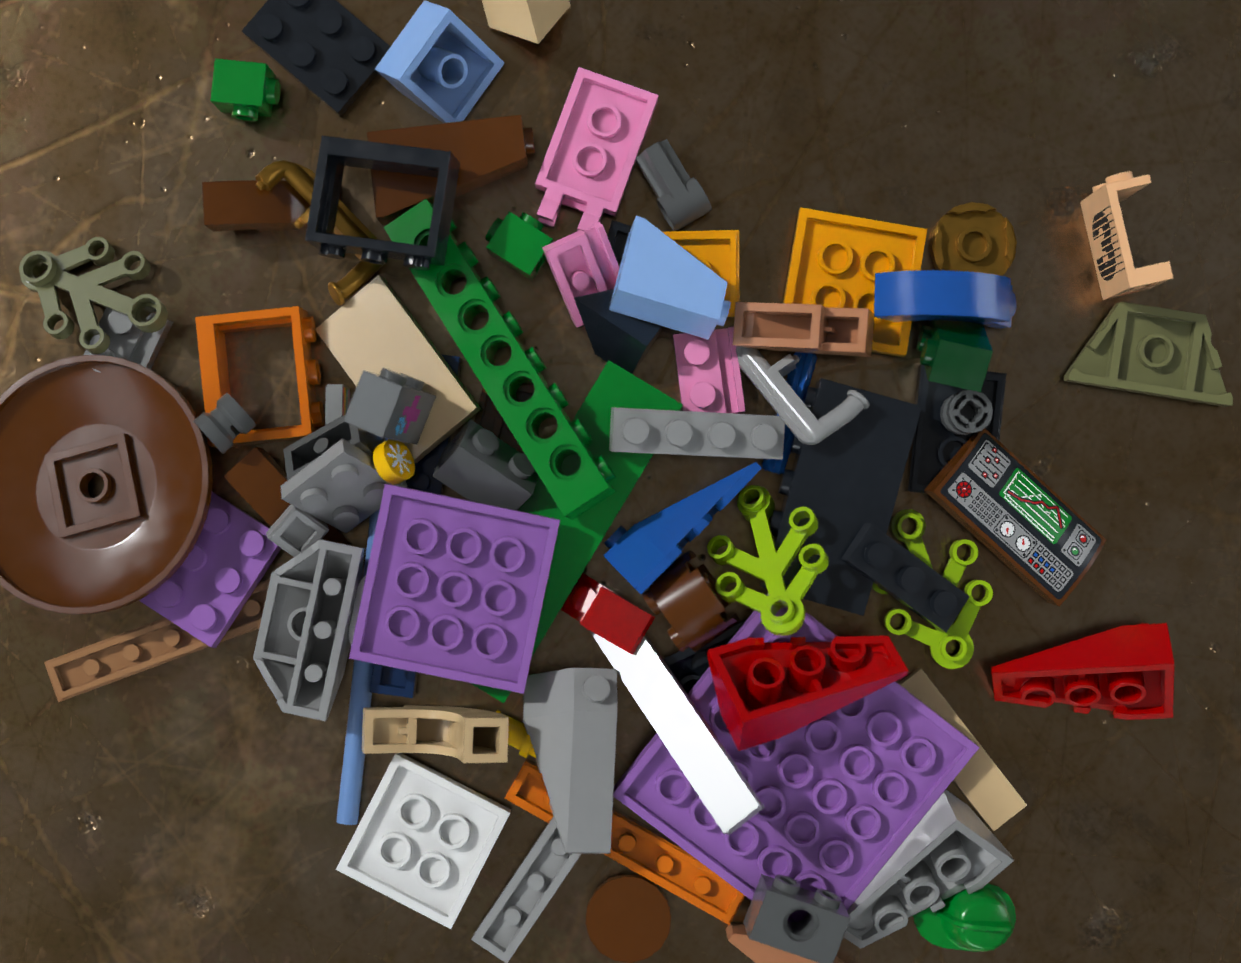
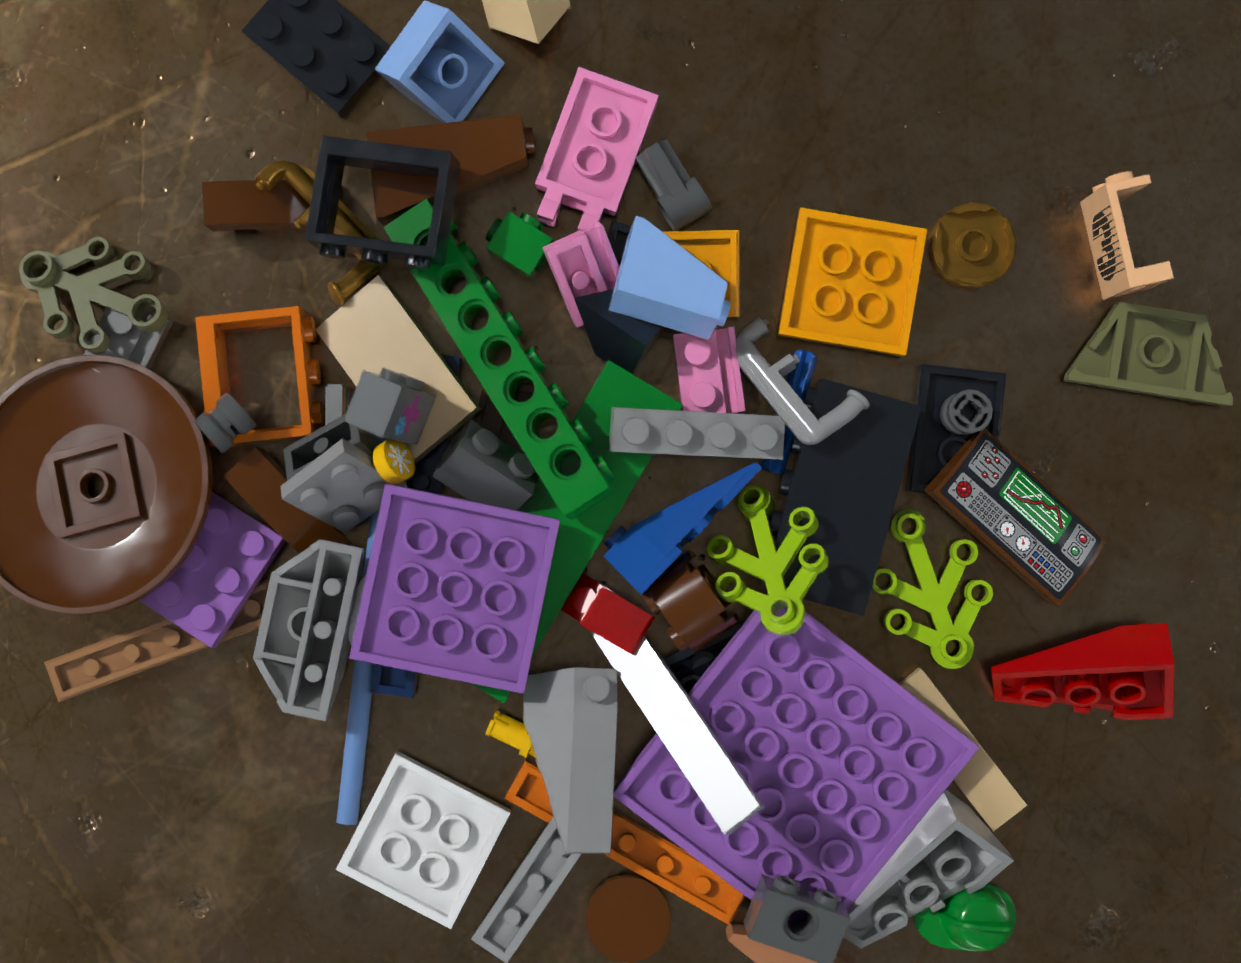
green brick [210,58,281,122] -> none
light grey tile [266,504,329,557] -> none
tan arch [362,705,509,763] -> none
red wedge [707,635,909,751] -> none
nougat slope [732,302,874,357] -> none
black plate [841,523,969,633] -> none
blue arch [874,270,1017,329] -> none
dark green brick [917,320,993,392] -> none

